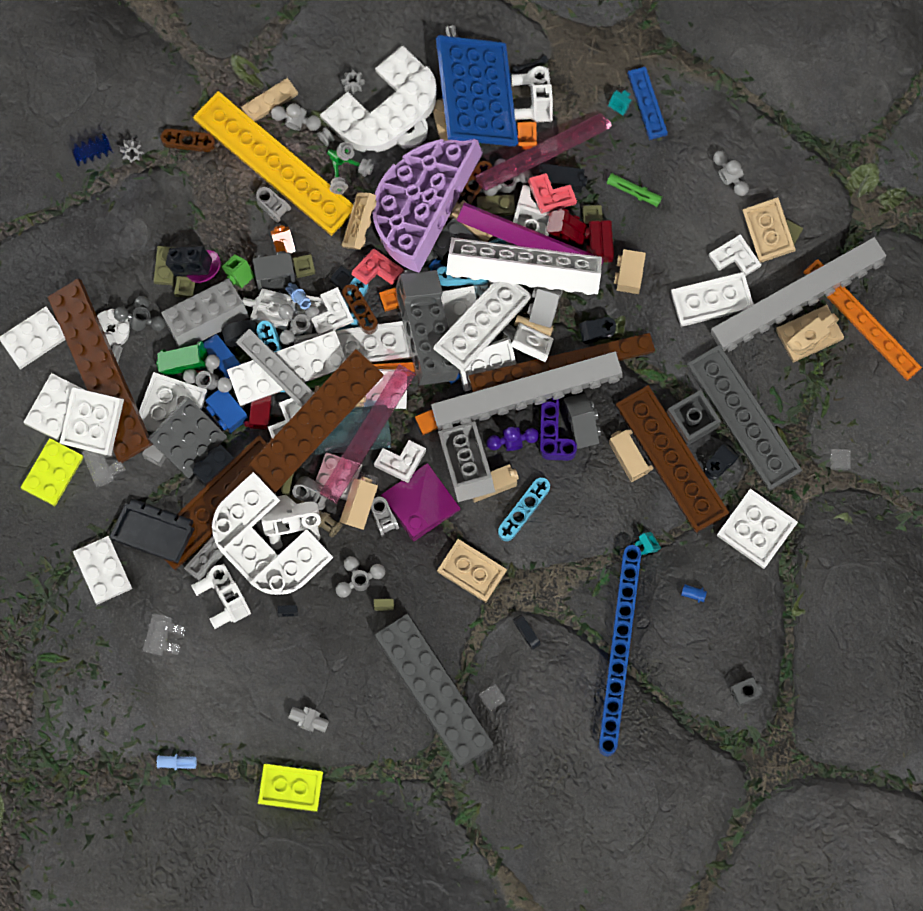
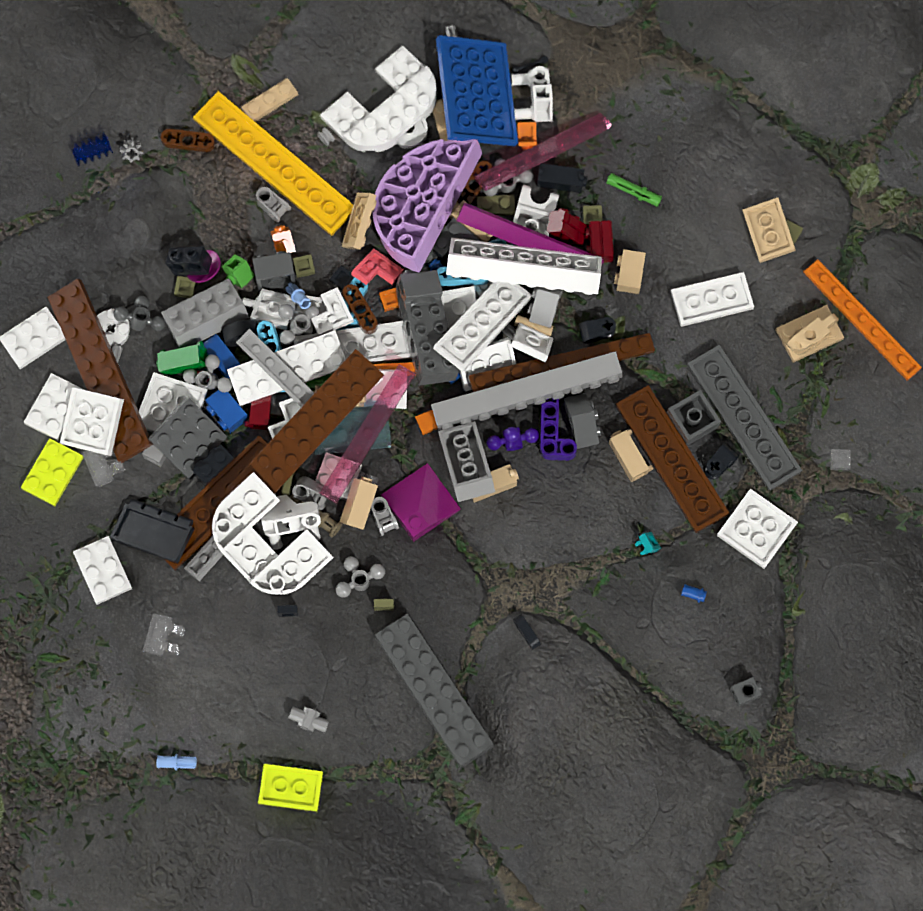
olive plate [154,246,176,286] -> none
white piece [191,564,251,629] -> none
light grey piece [271,103,321,131] -> none
light grey plant [327,142,374,194] -> none
light grey gear [341,70,365,94] -> none
white plate [374,440,426,483] -> none
tan plate [437,539,507,603] -> none
clear tile [479,684,506,712] -> none
medium azure beam [498,478,550,541] -> none
coral plate [528,173,577,214] -> none
blue beam [599,545,641,756] -> none
teal tile [608,90,632,116] -> none
blue tile [628,66,667,140] -> none
white plate [709,235,761,276] -> none
light grey brick [711,237,886,352] -> none
light grey piece [713,151,749,196] -> none

